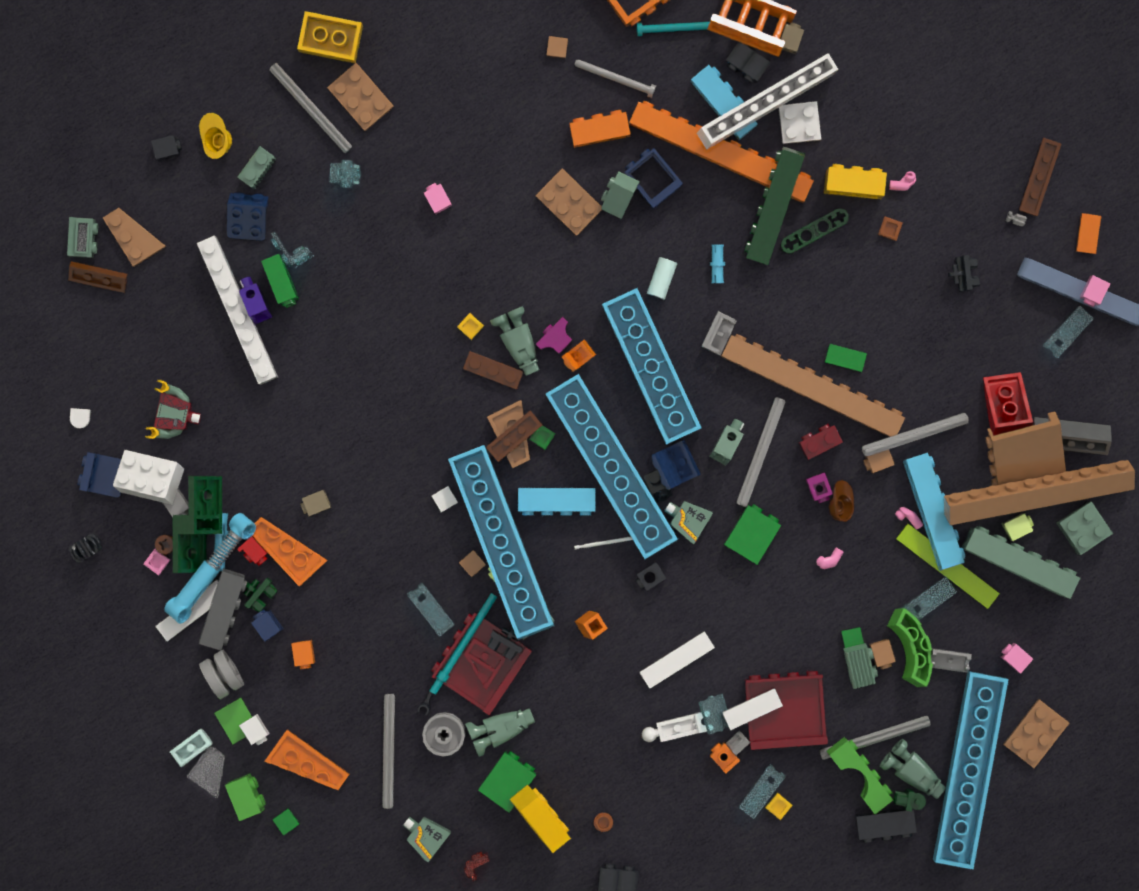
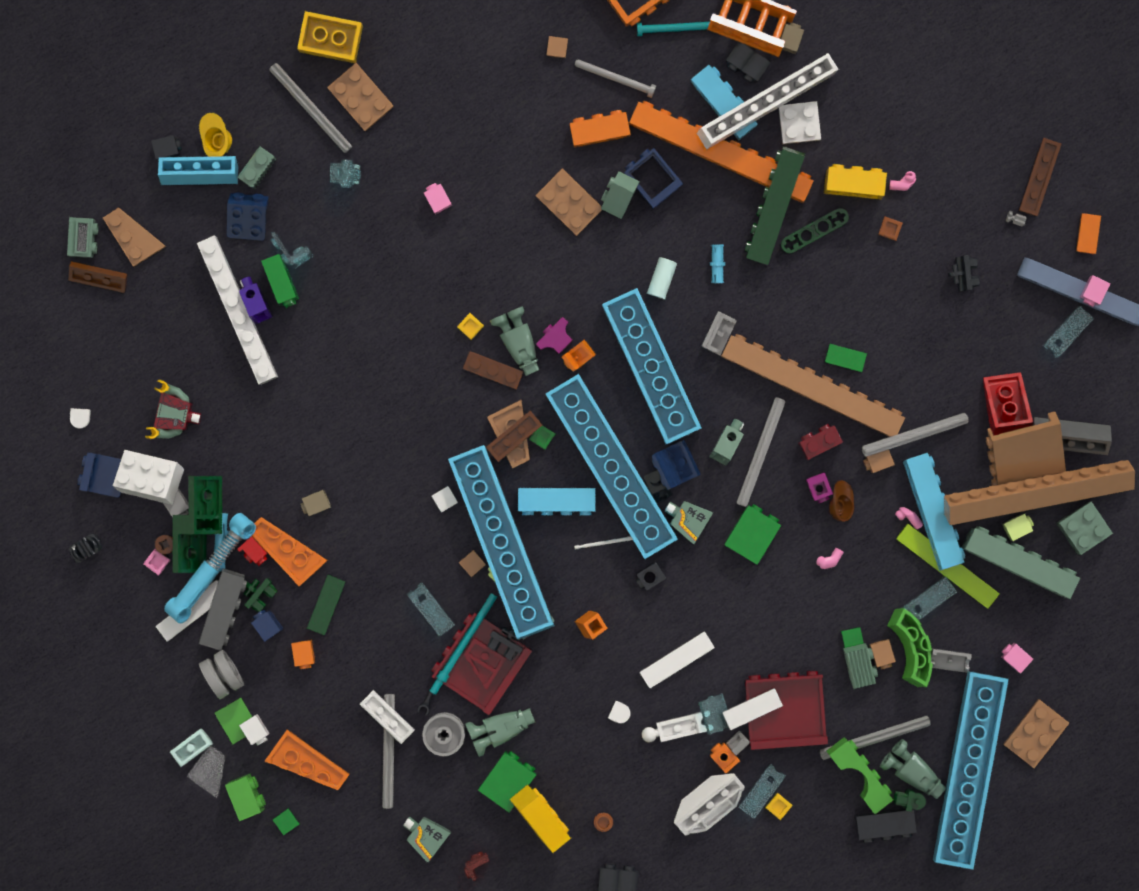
none -> medium azure brick [158,156,238,185]
none -> dark green tile [307,575,346,635]
none -> white tile [360,690,415,744]
none -> white tile [608,701,630,723]
none -> white wedge [674,773,745,835]

